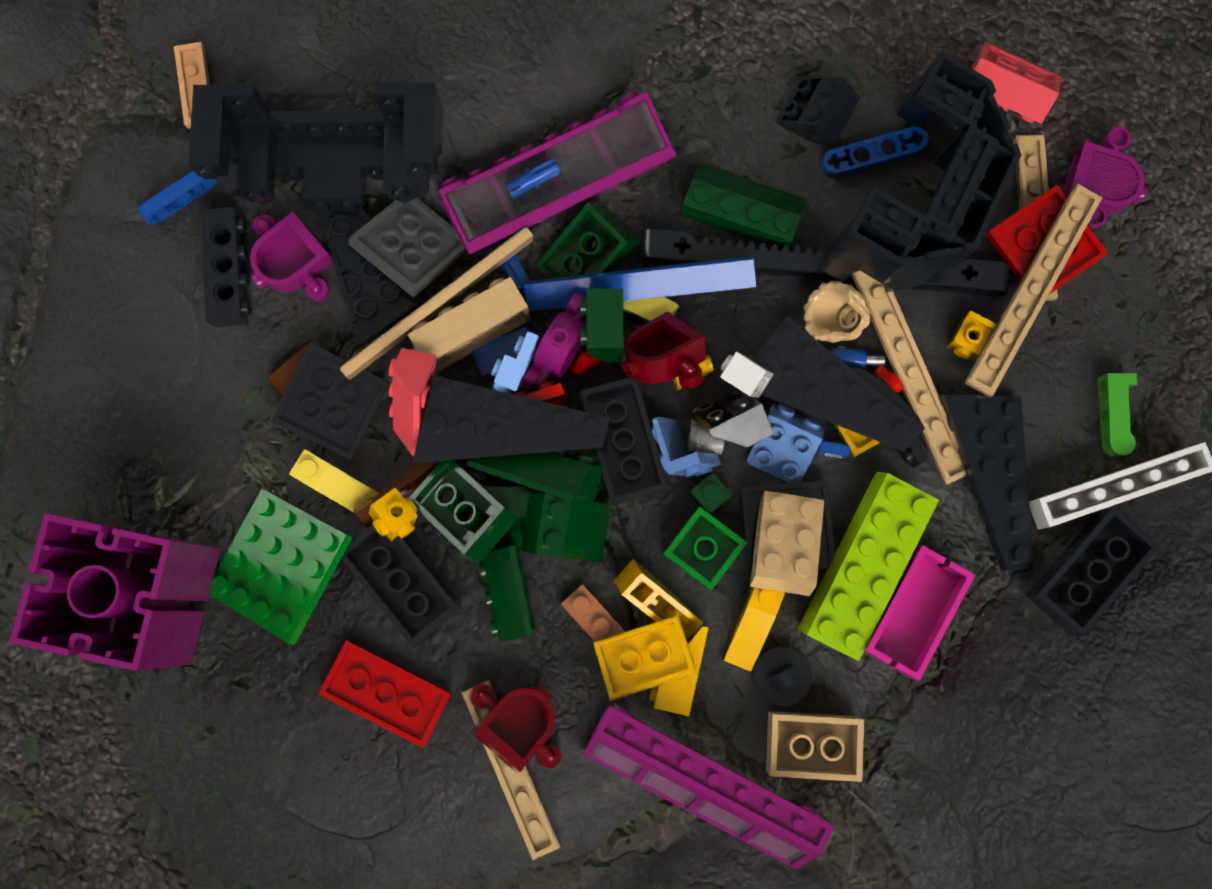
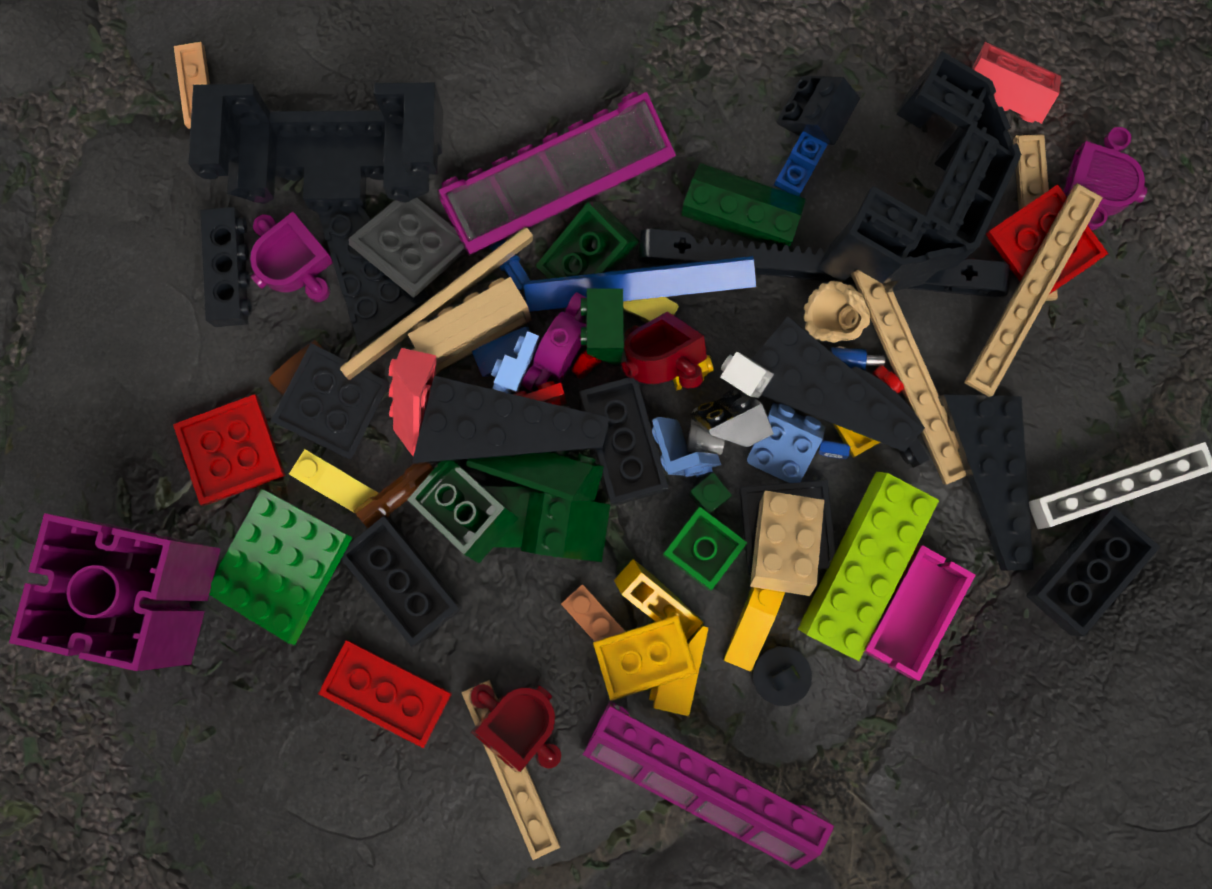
blue beam [138,171,217,225] -> none
yellow brick [369,488,418,541] -> none
dark green slope [479,545,537,642] -> none
blue axle [504,158,561,200] -> none
tan brick [766,711,864,782] -> none
blue beam [821,127,929,178] -> none
yellow brick [948,311,996,360] -> none
bright green leg [1097,373,1137,458] -> none
none -> red plate [173,394,286,506]
none -> blue slope [774,131,828,196]

